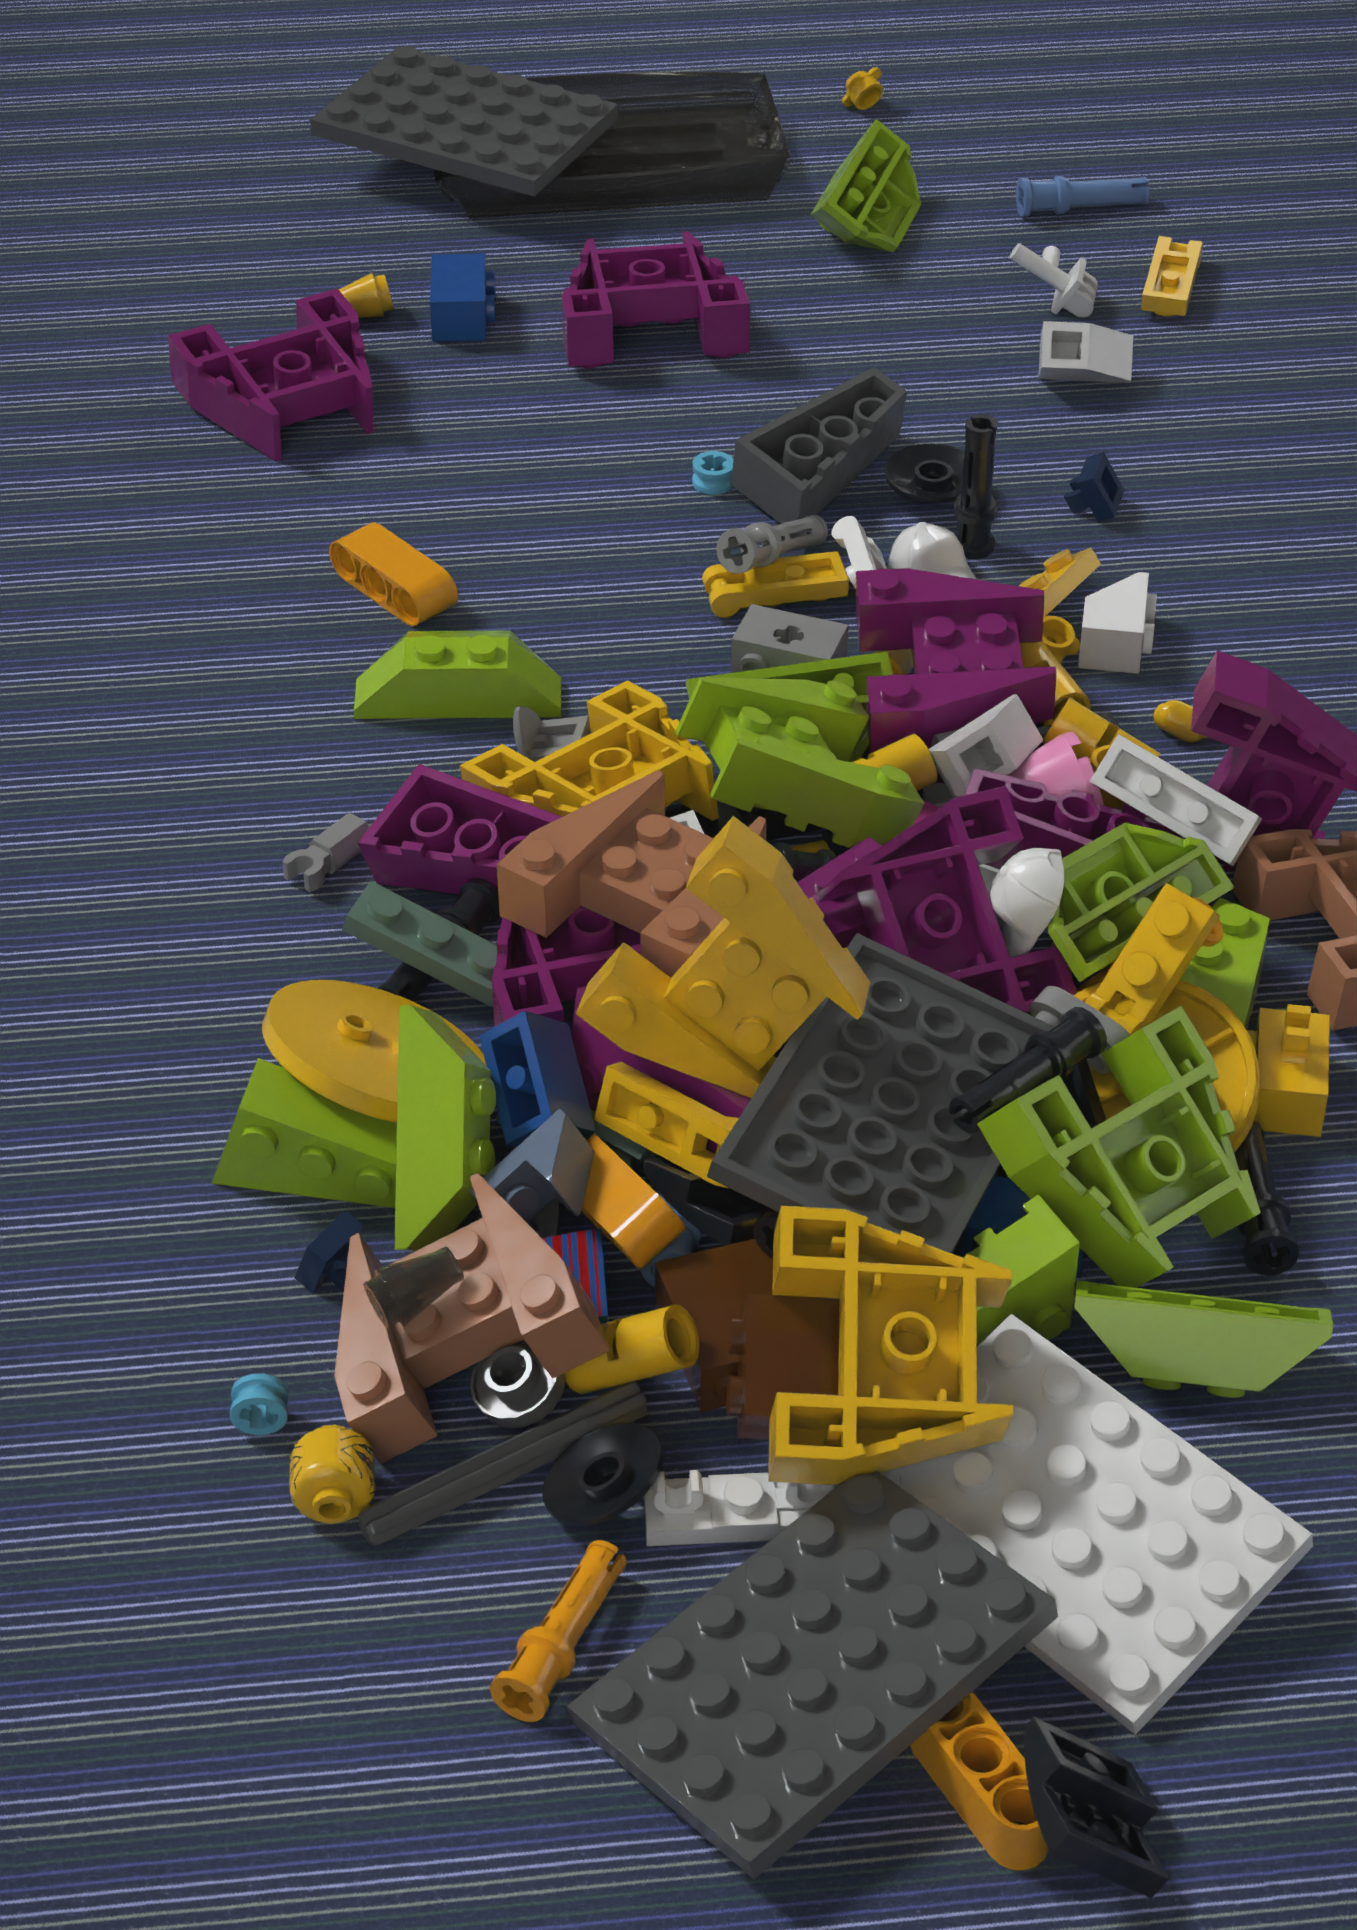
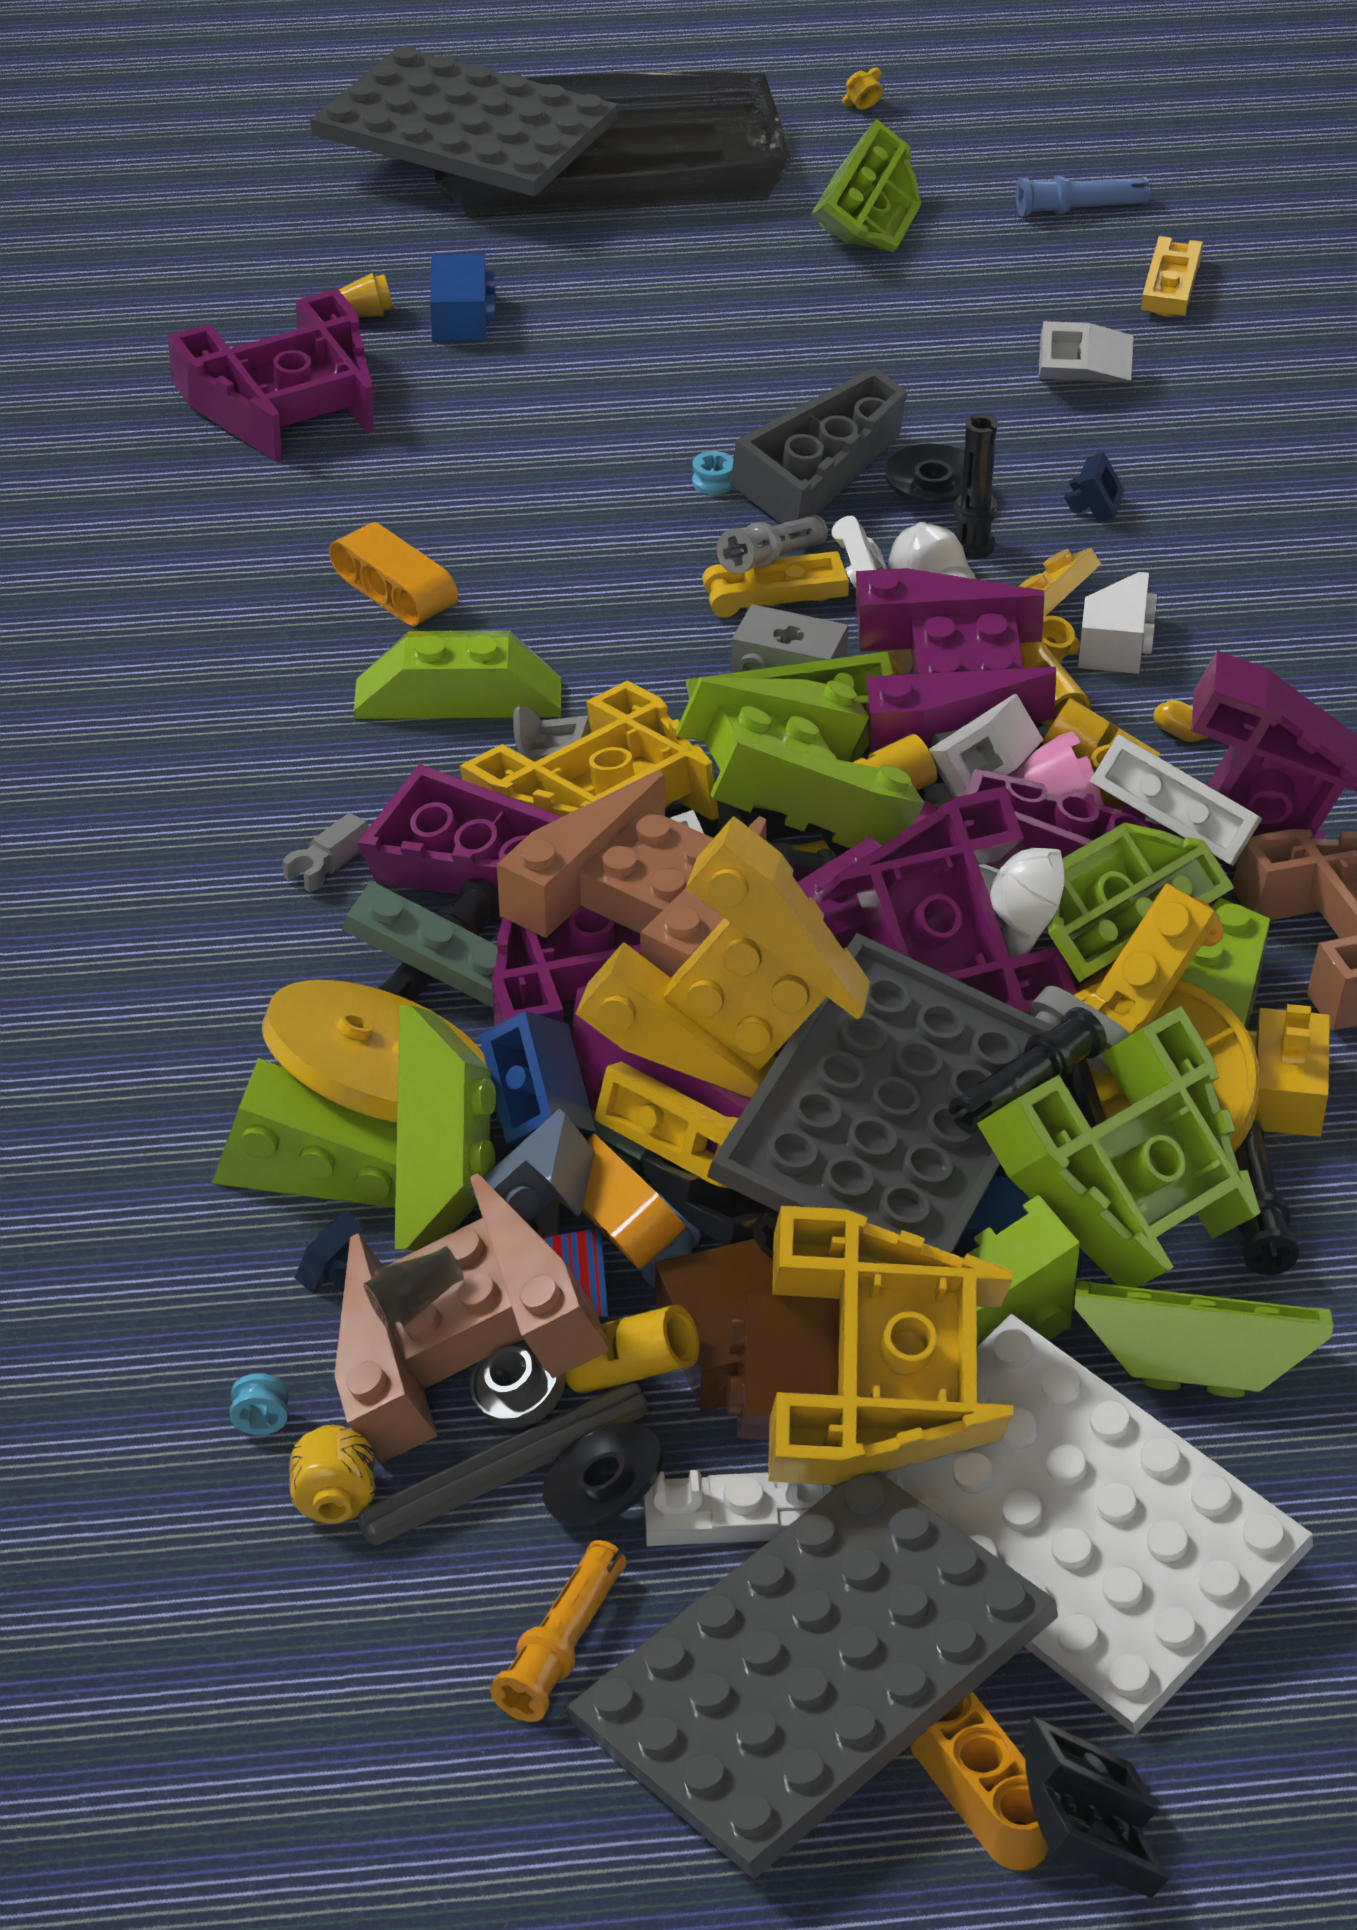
magenta wedge [562,231,750,369] -> none
white arm [1010,243,1098,317] -> none

